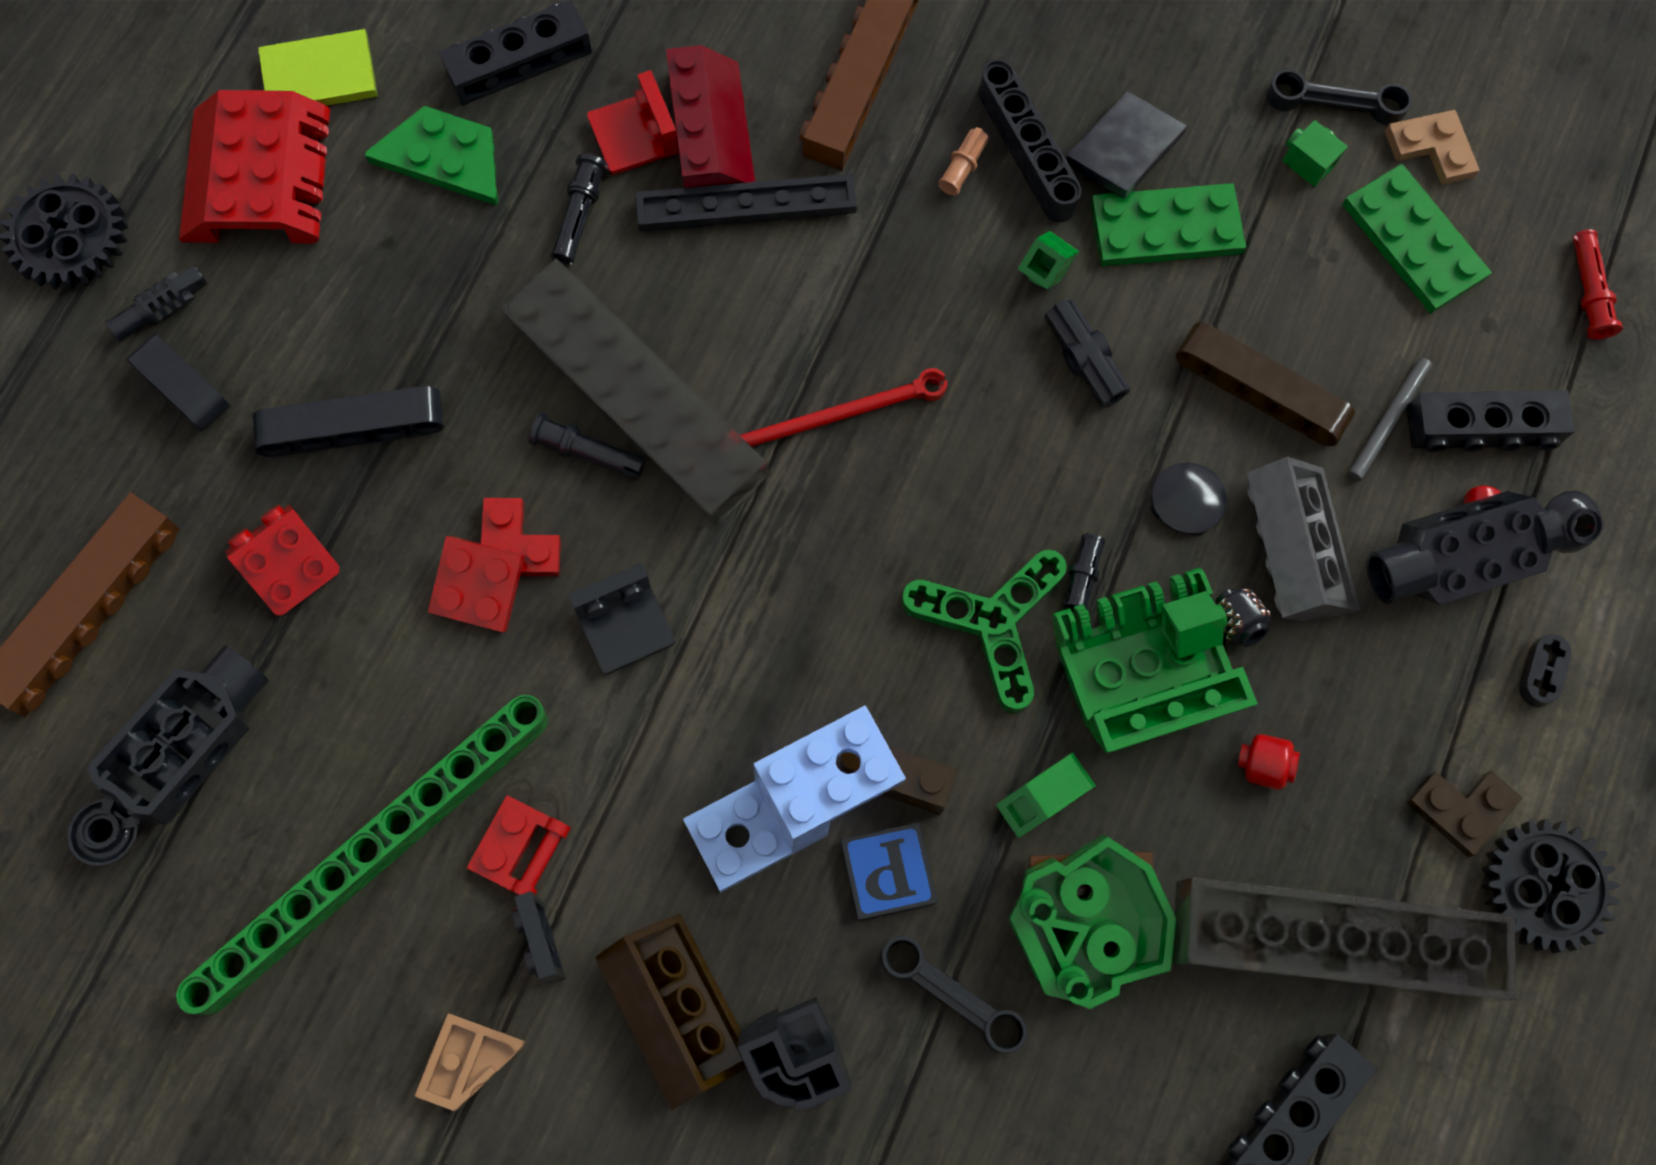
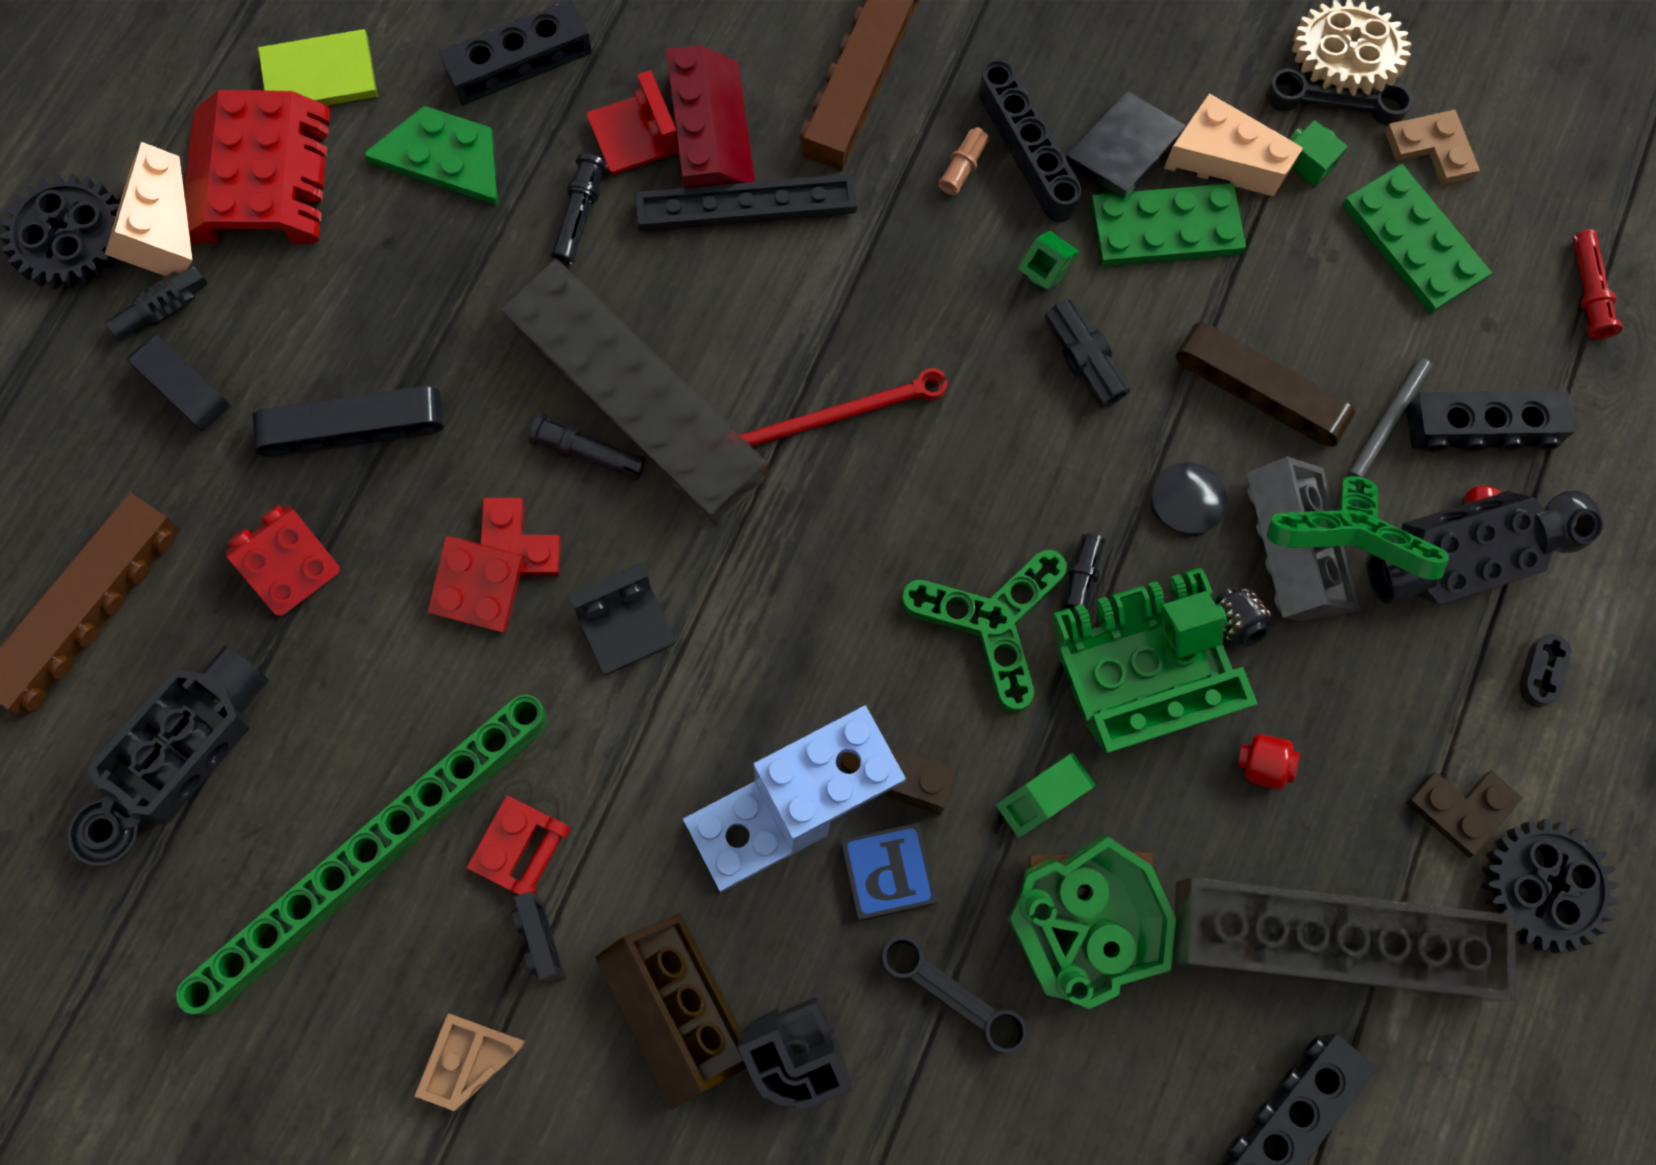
none -> light nougat wedge [105,142,192,276]
none -> light nougat wedge [1164,93,1303,196]
none -> green piece [1267,476,1449,580]
none -> tan gear [1292,0,1411,96]

